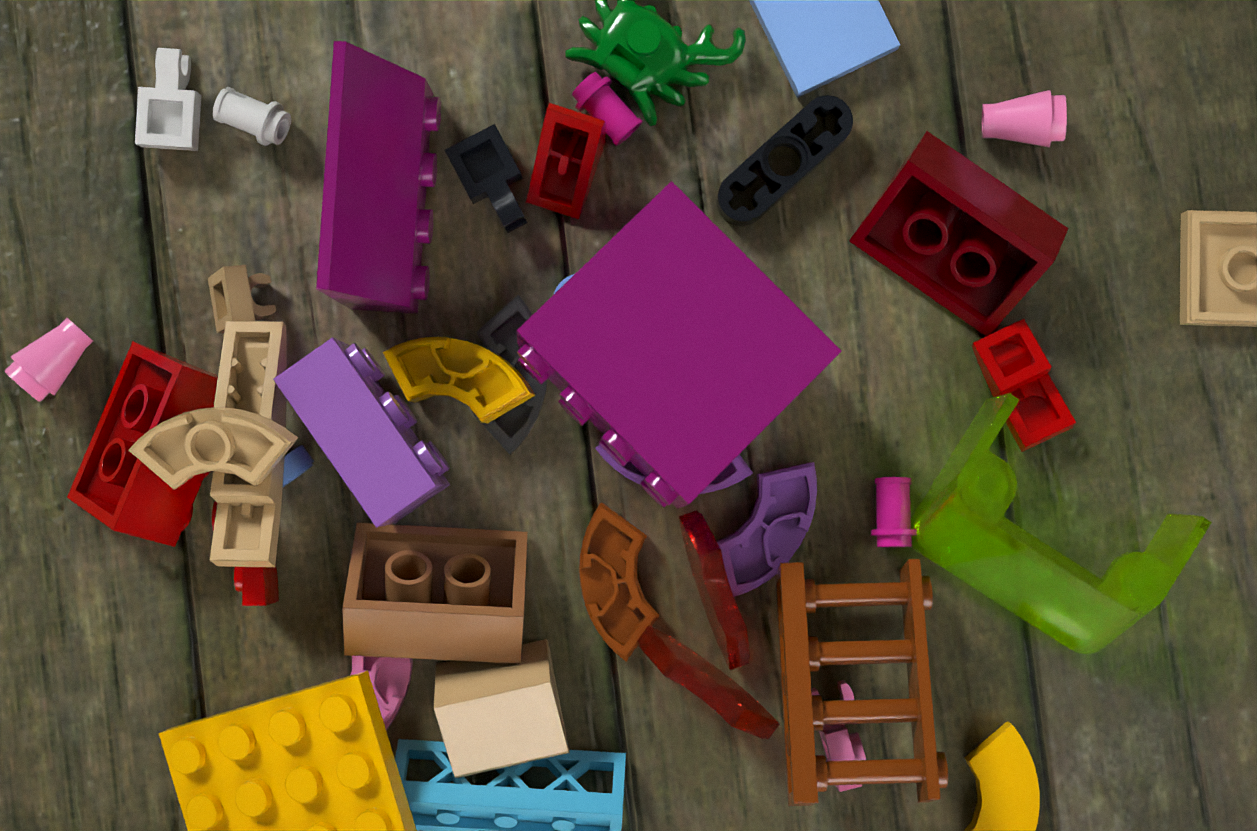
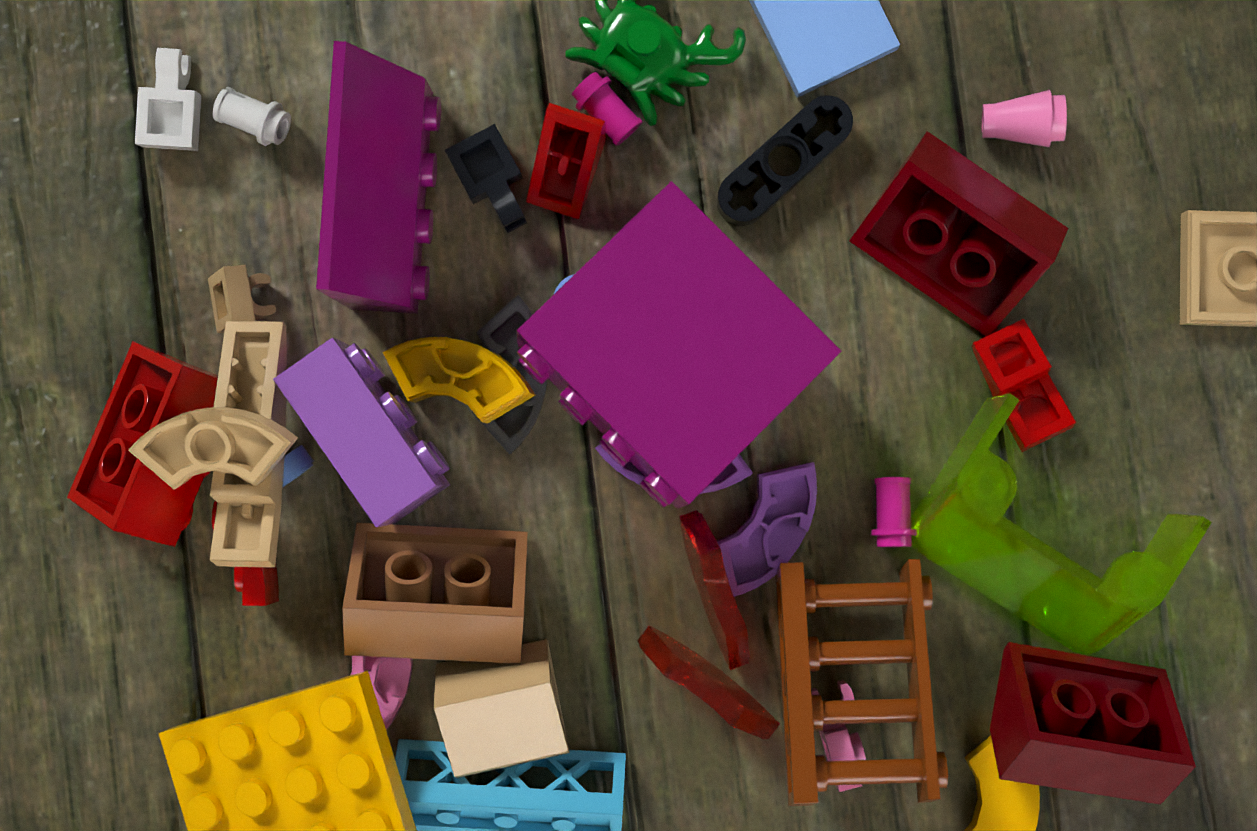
bright pink cone [5,318,93,402] -> none
dark orange tile [579,502,660,662] -> none
none -> dark red slope [990,642,1196,805]

